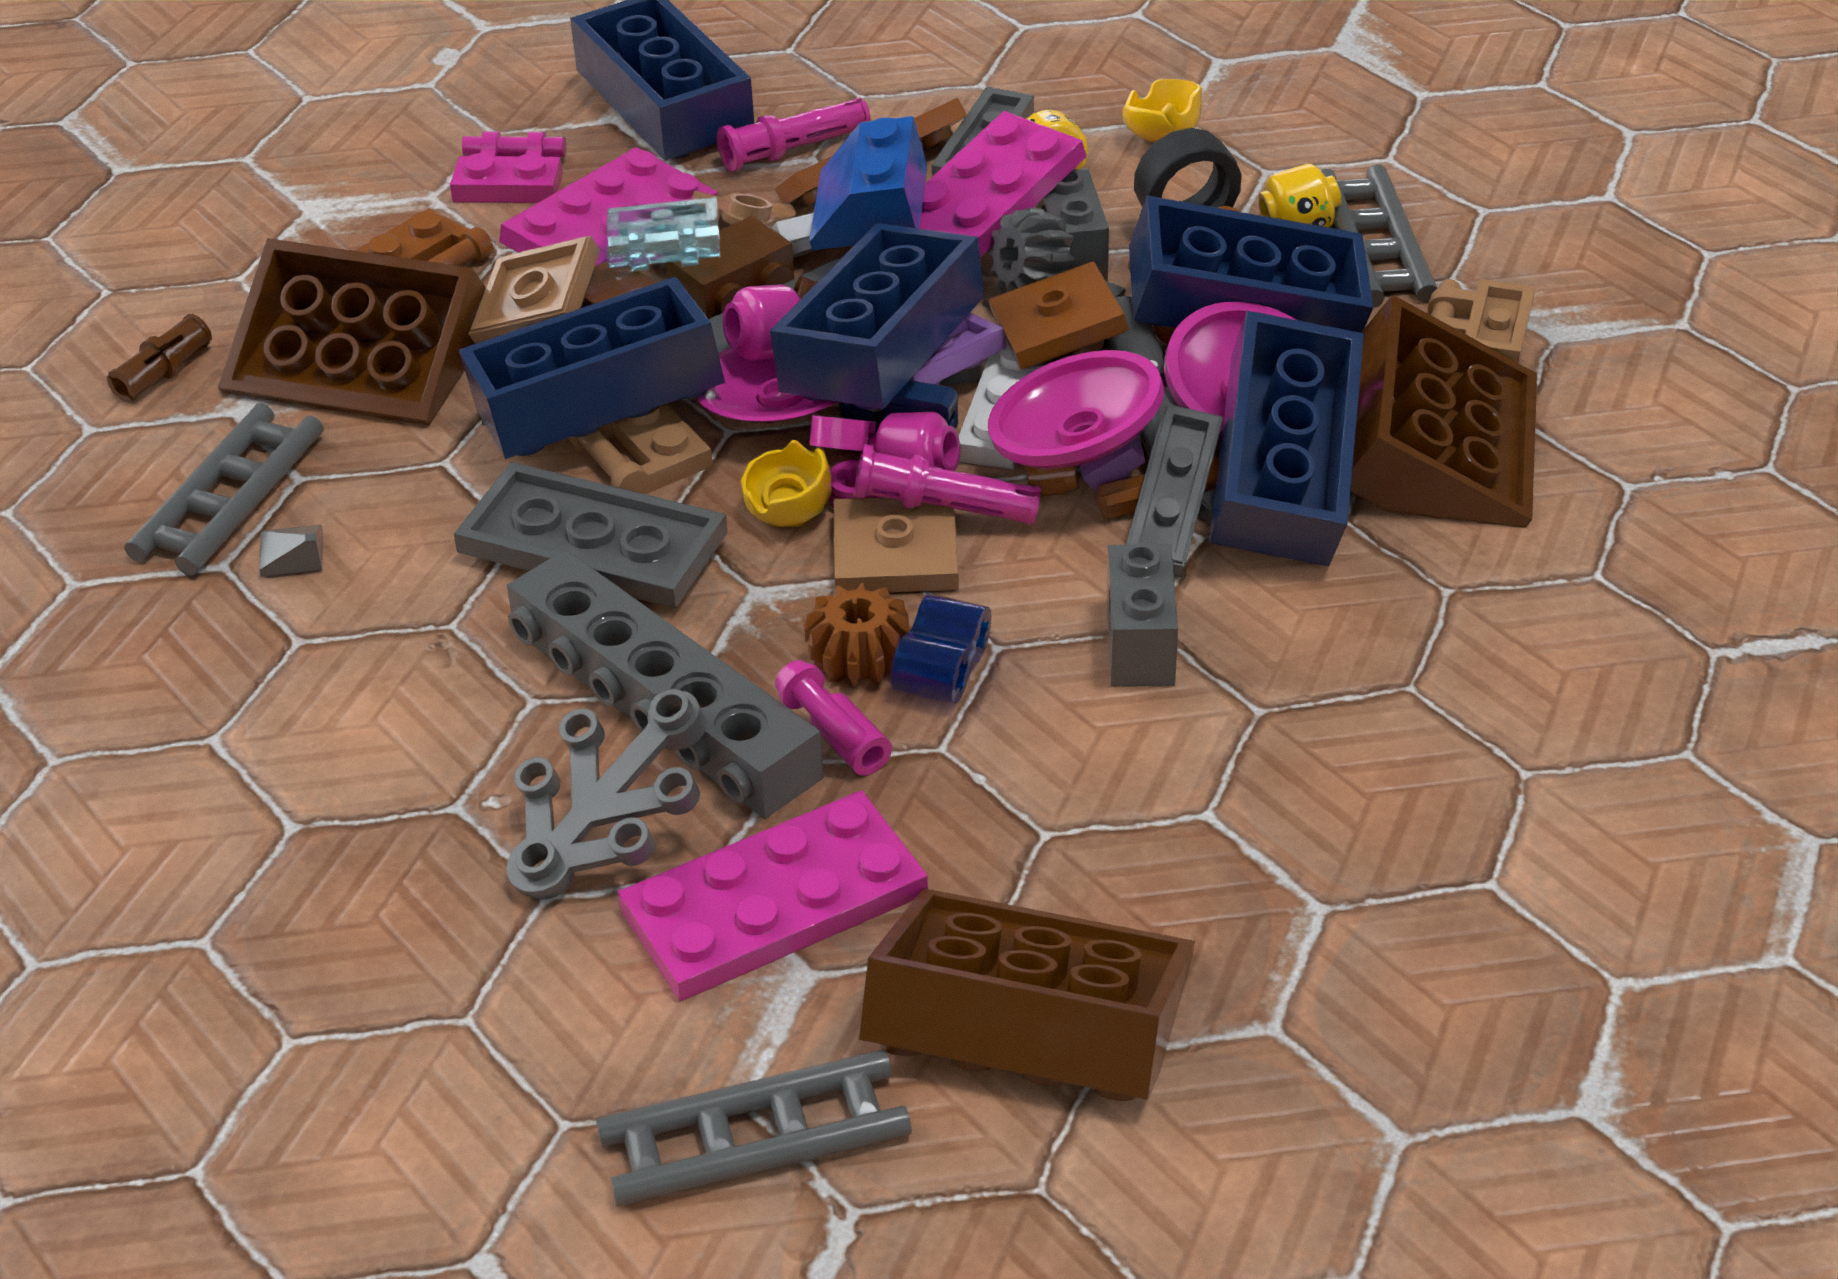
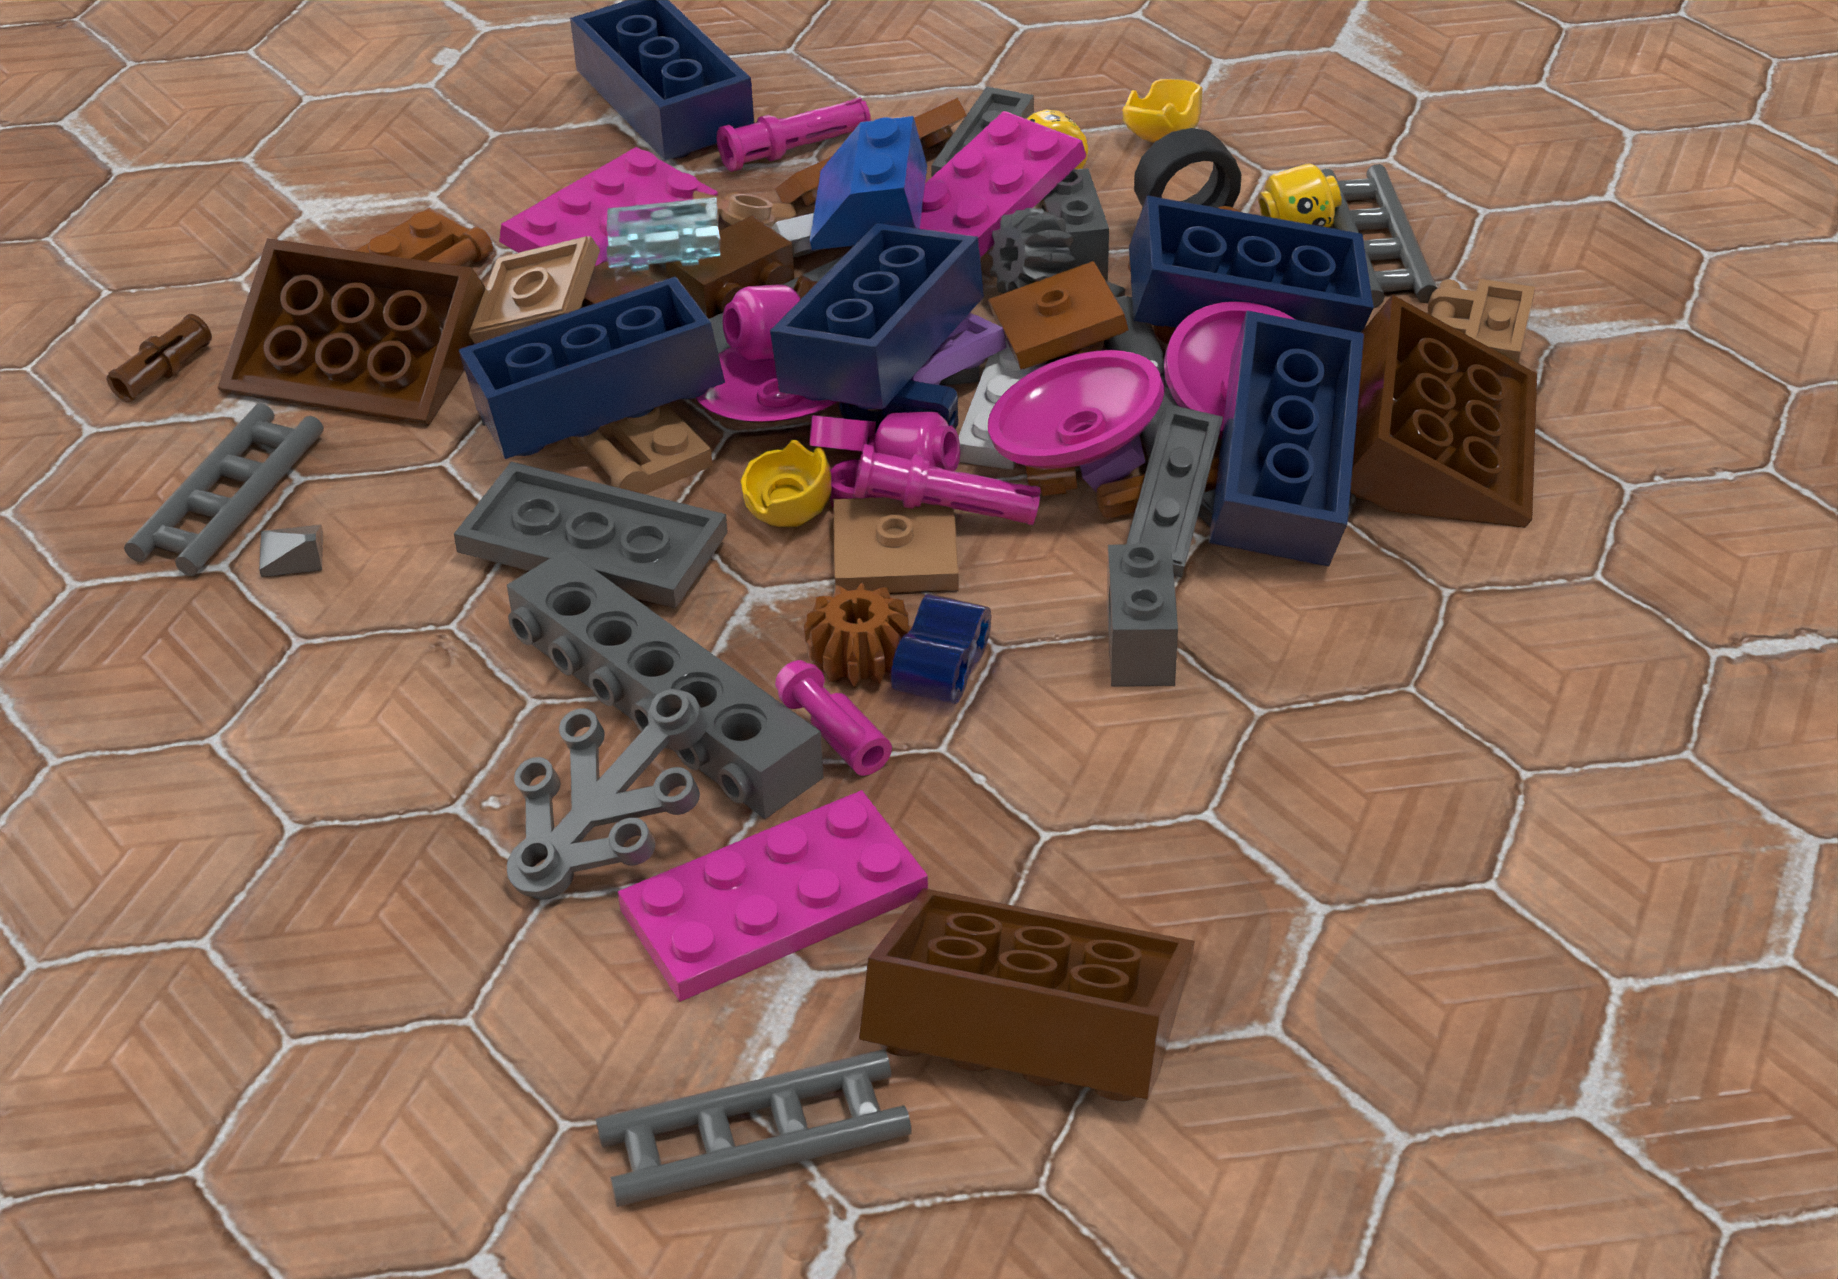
dark pink plate [450,131,567,203] -> none

